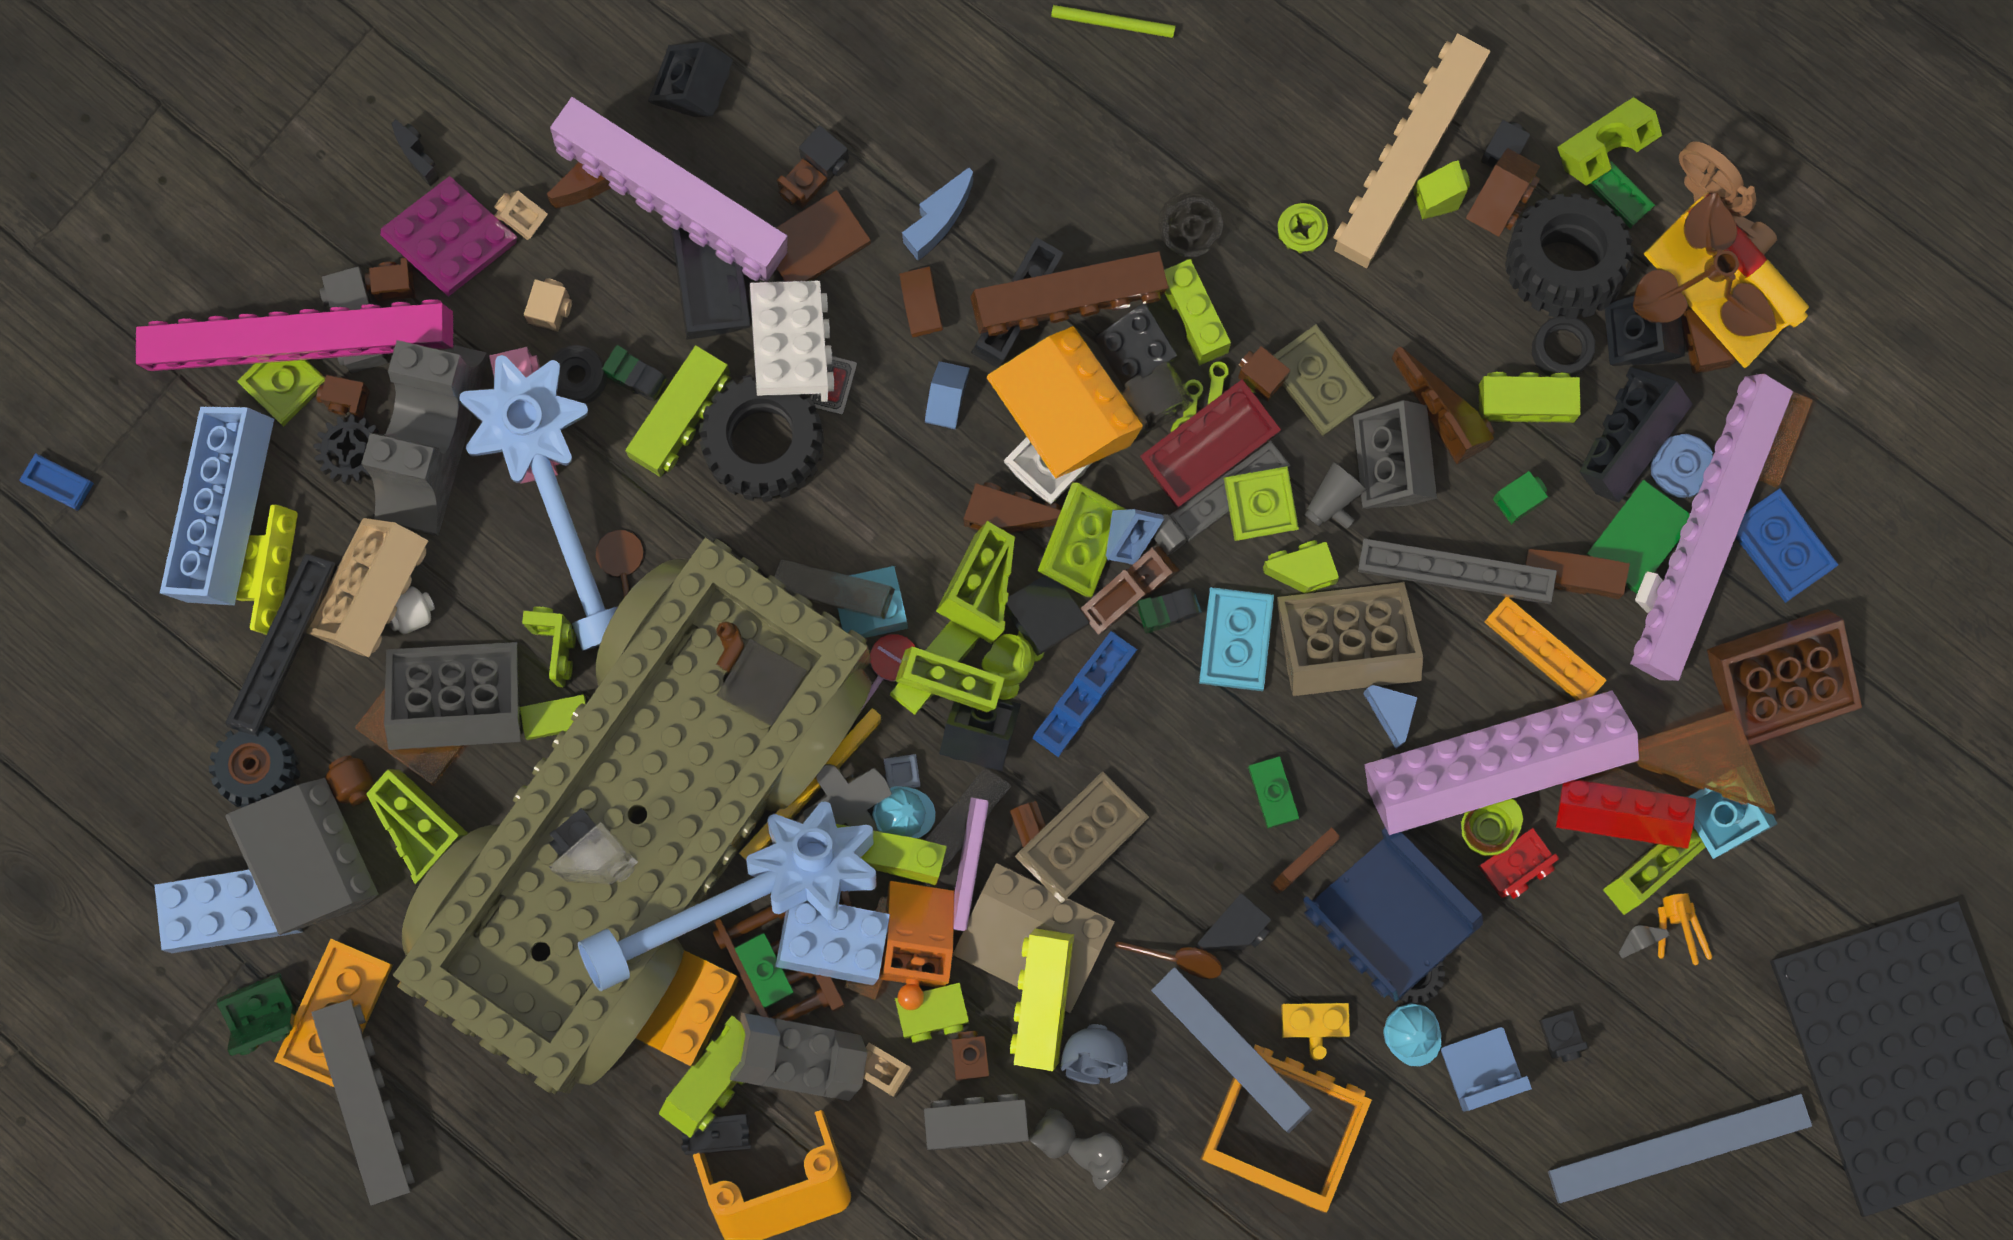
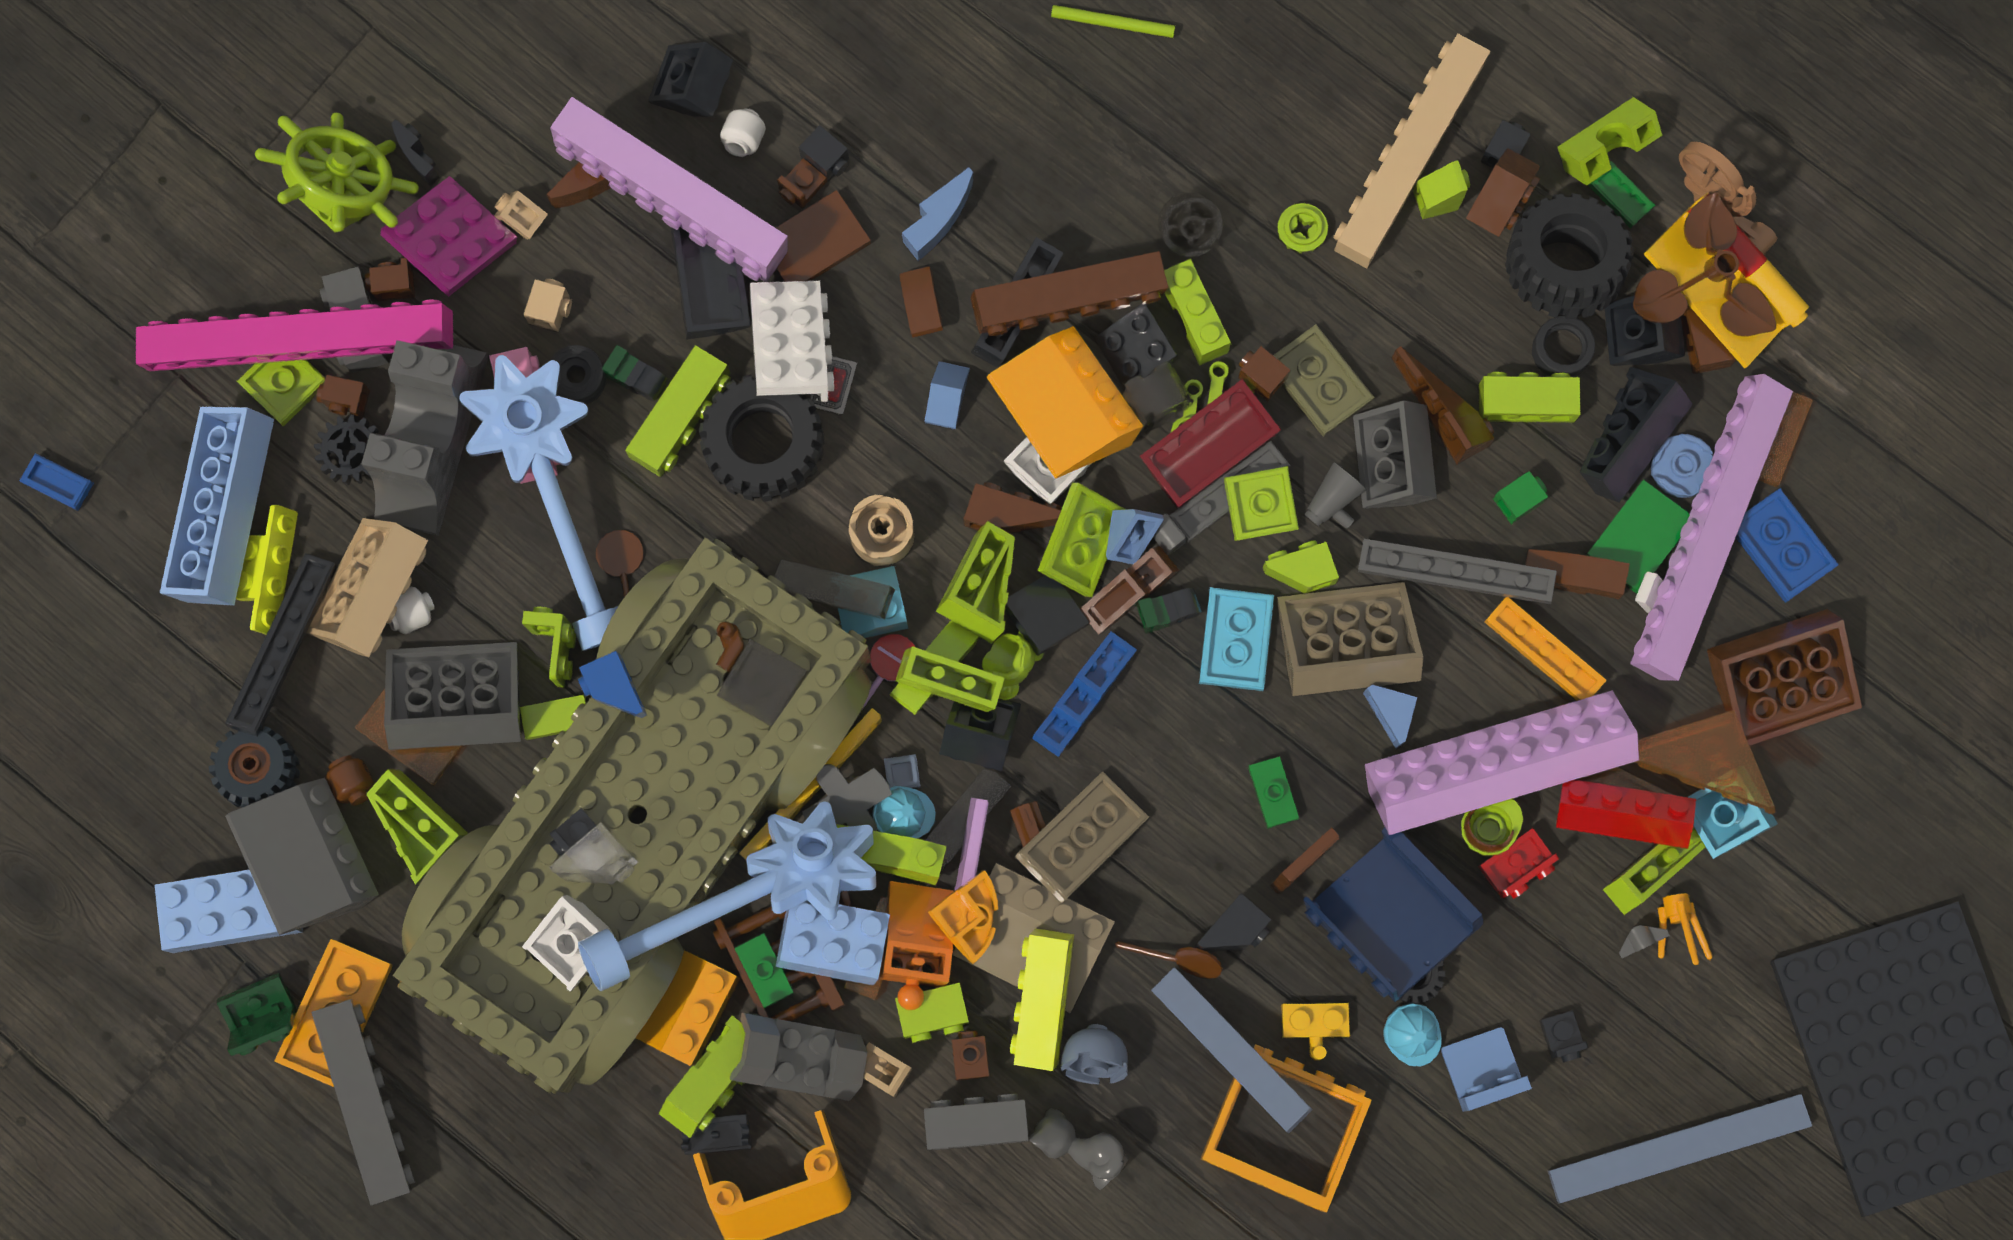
none -> lime piece [255,113,419,232]
none -> white slope [522,895,614,991]
none -> blue slope [578,651,647,718]
none -> white head [720,109,766,157]
none -> tan brick [849,495,914,566]
none -> light orange brick [928,870,998,964]

